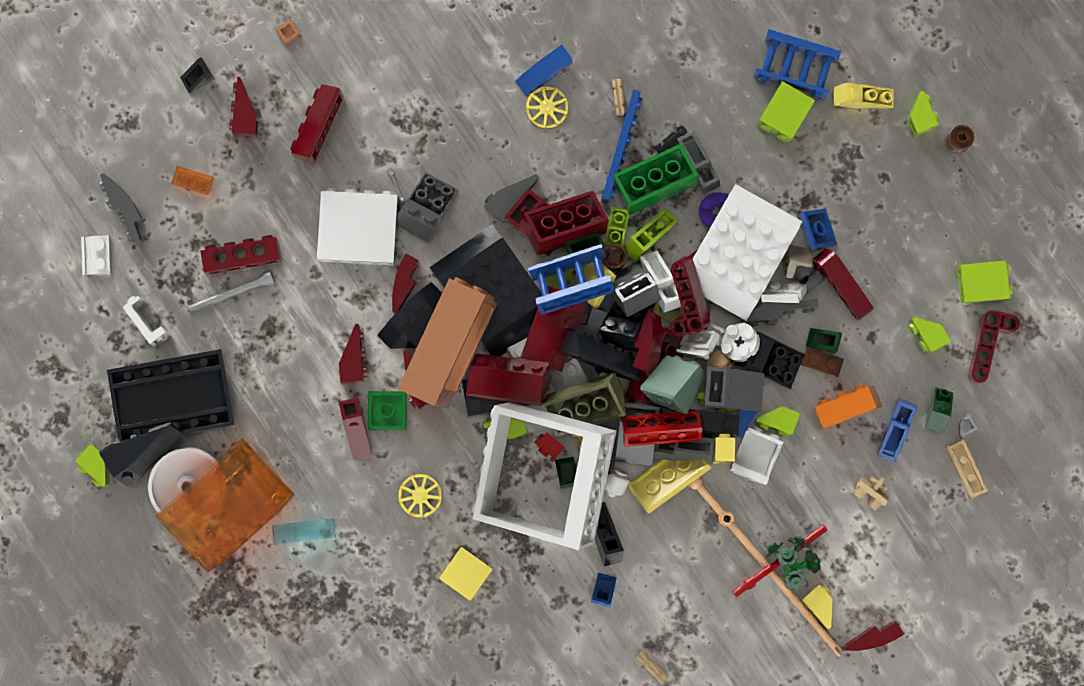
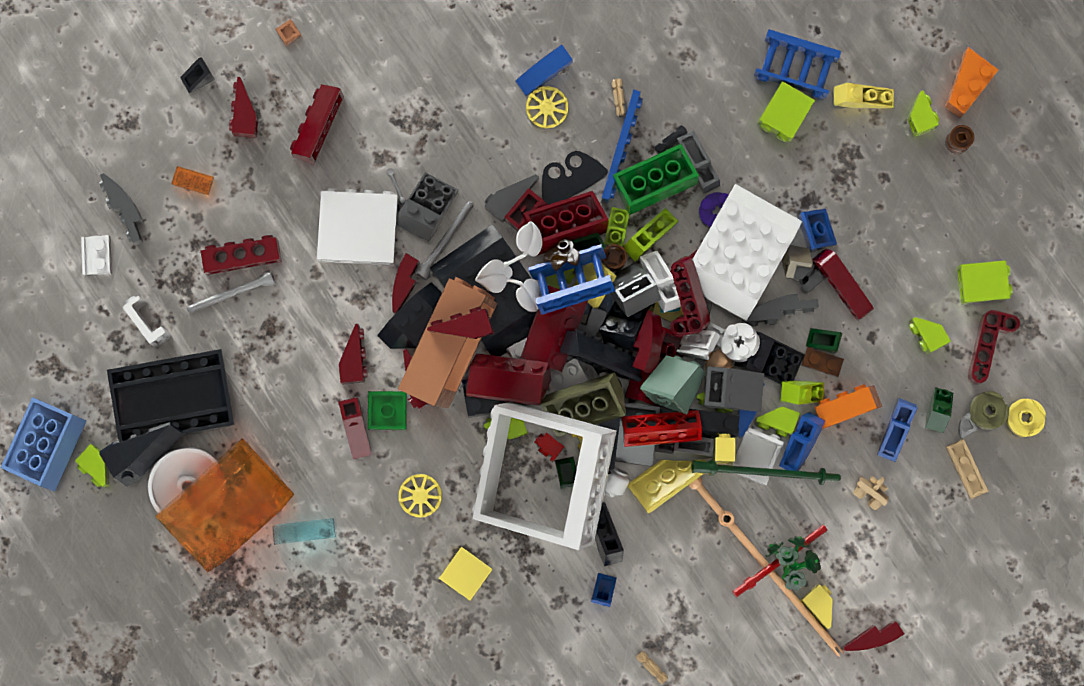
white plate [761,282,807,303] -> none
none -> medium blue slope [0,397,86,491]
none -> light grey piece [414,201,473,280]
none -> dark red slope [427,306,494,339]
none -> white plant [475,221,542,312]
none -> black piece [542,151,608,205]
none -> dark brown plate [543,239,580,271]
none -> dark green bar [691,460,841,485]
none -> blue slope [779,412,825,471]
none -> lime slope [781,380,824,405]
none -> orange wedge [945,47,998,118]
none -> olive plate [970,391,1009,430]
none -> light yellow plate [1007,399,1046,437]

